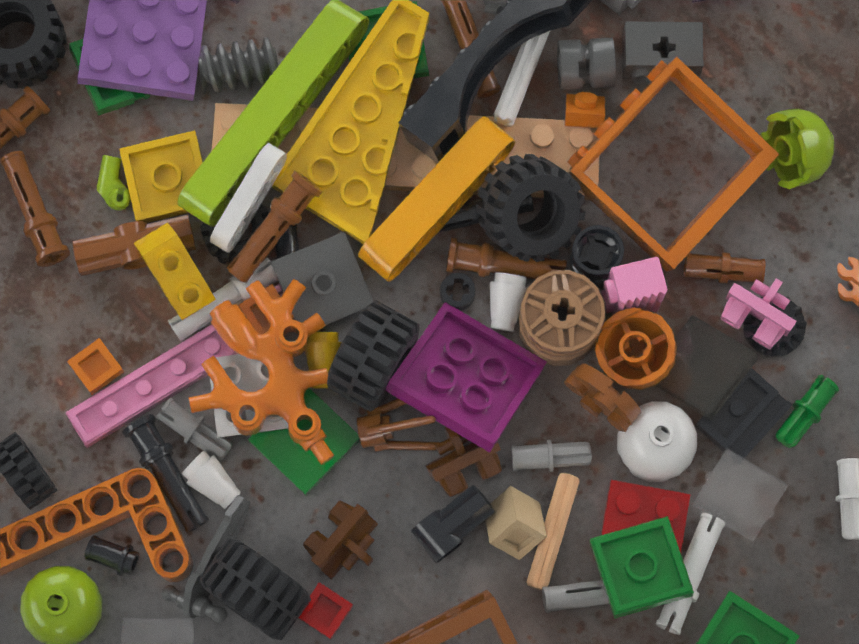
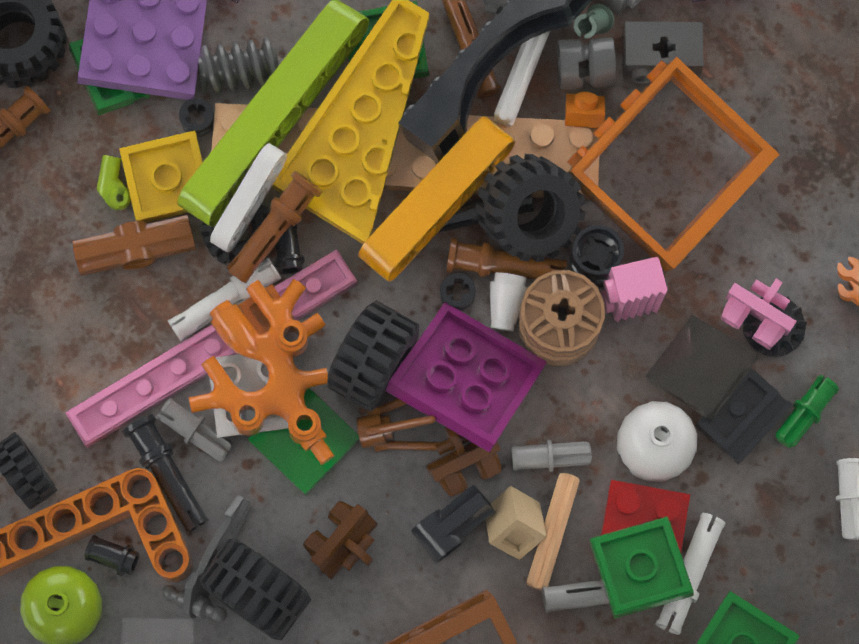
dark orange pin [0,151,70,267] -> none
orange plate [67,338,124,395] -> none
yellow brick [134,222,216,320] -> none
white cone [181,450,241,510] -> none
dark grey plate [271,231,373,325] -> none
red plate [298,582,353,640] -> none
yellow cone [305,332,342,389] -> none
dark orange plate [564,363,641,433] -> none
orange cylinder [595,308,677,390] -> none
dark orange pin [683,252,766,284] -> none
clear piece [692,448,788,542] -> none
lime cylinder [760,109,834,189] -> none
none -> black bush [179,98,214,137]
none -> sand green pin [574,3,614,39]

